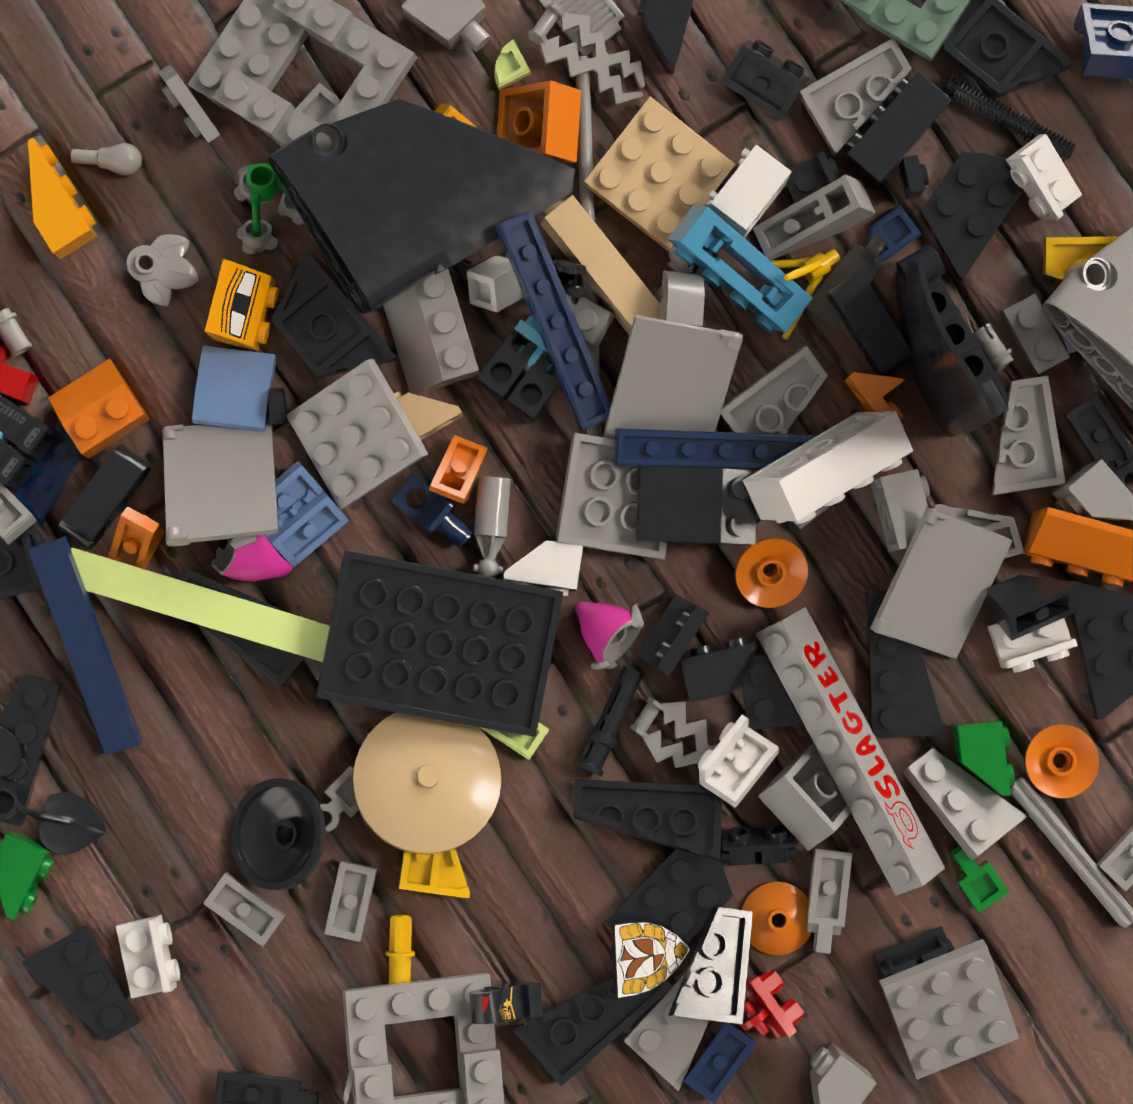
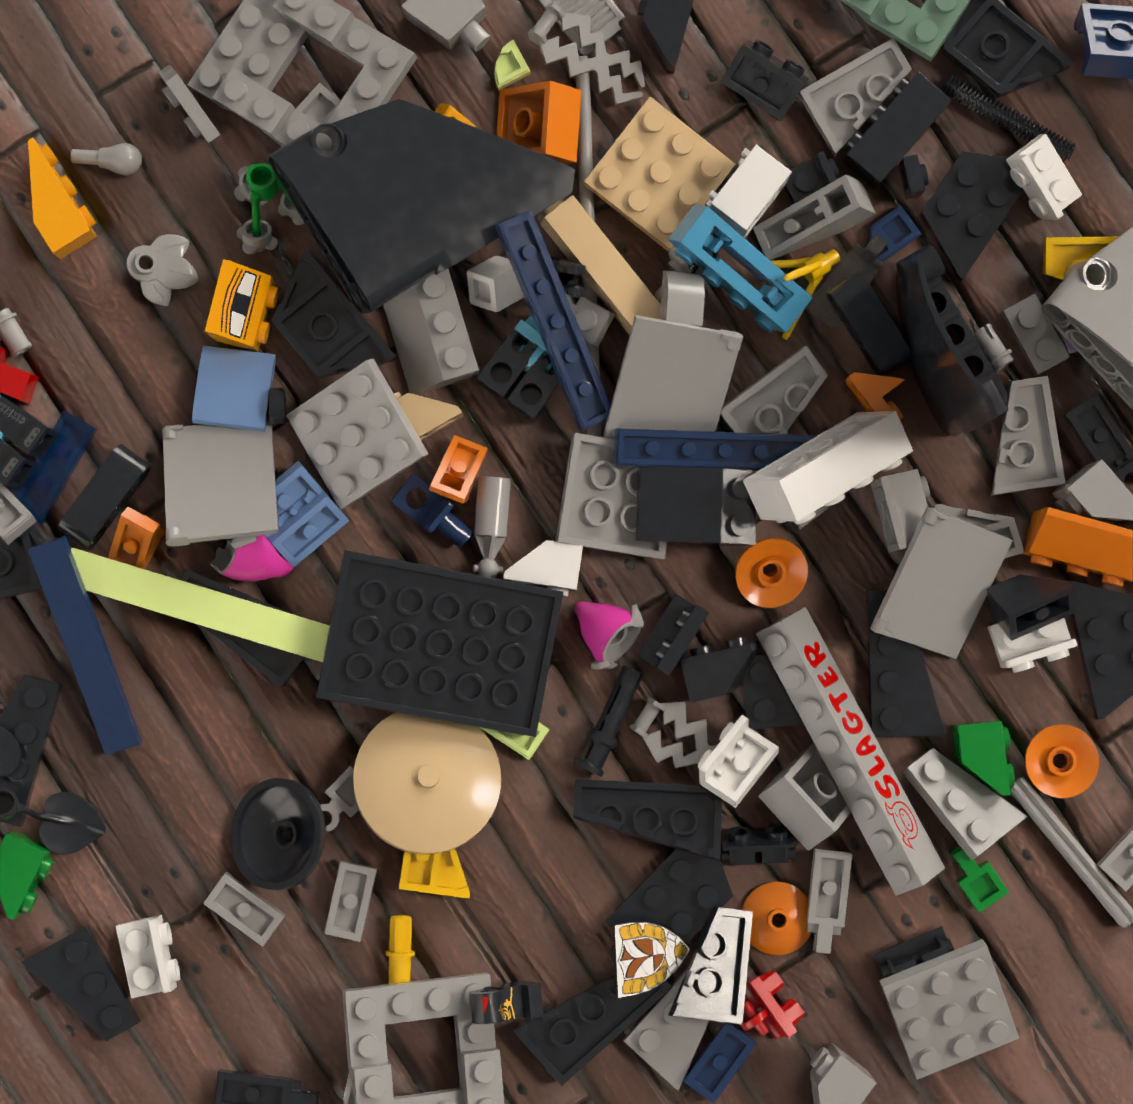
orange slope [48,358,150,459] -> none

